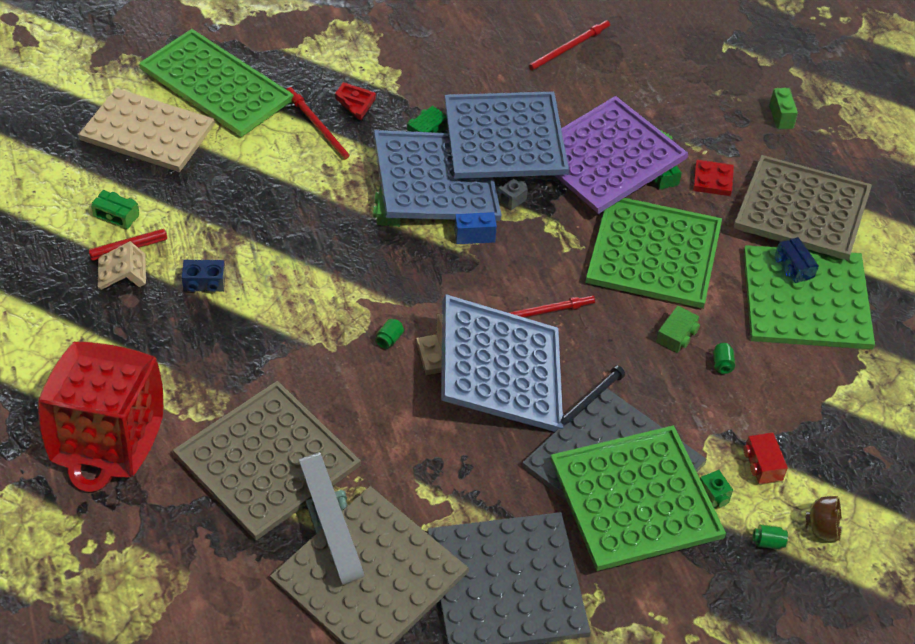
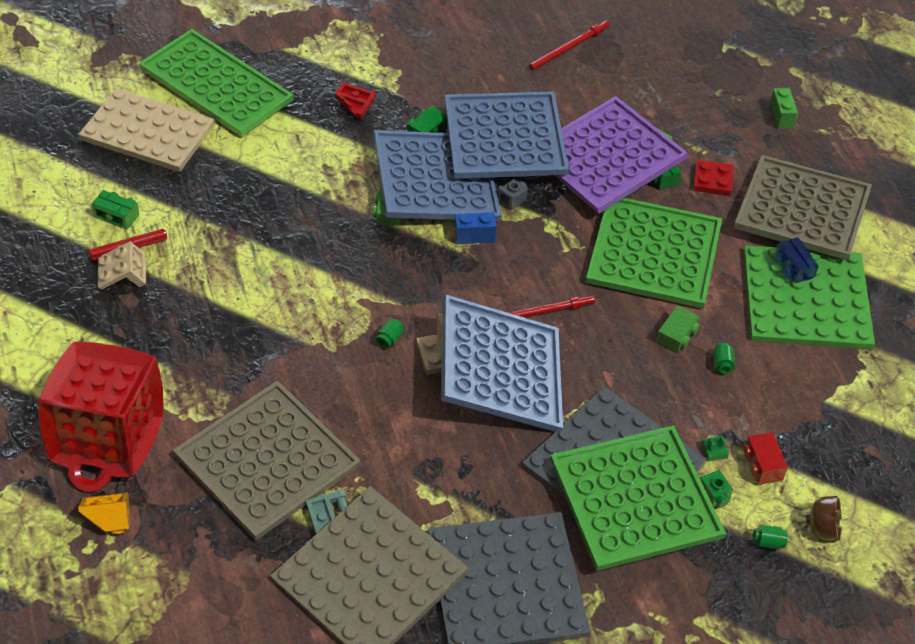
dark blue brick [182,260,226,292] -> none
red bar [286,87,350,160] -> none
light grey beam [299,452,365,585] -> none
black bar [561,365,625,425] -> none
none -> light orange slope [78,492,130,534]
none -> green tile [701,436,729,462]

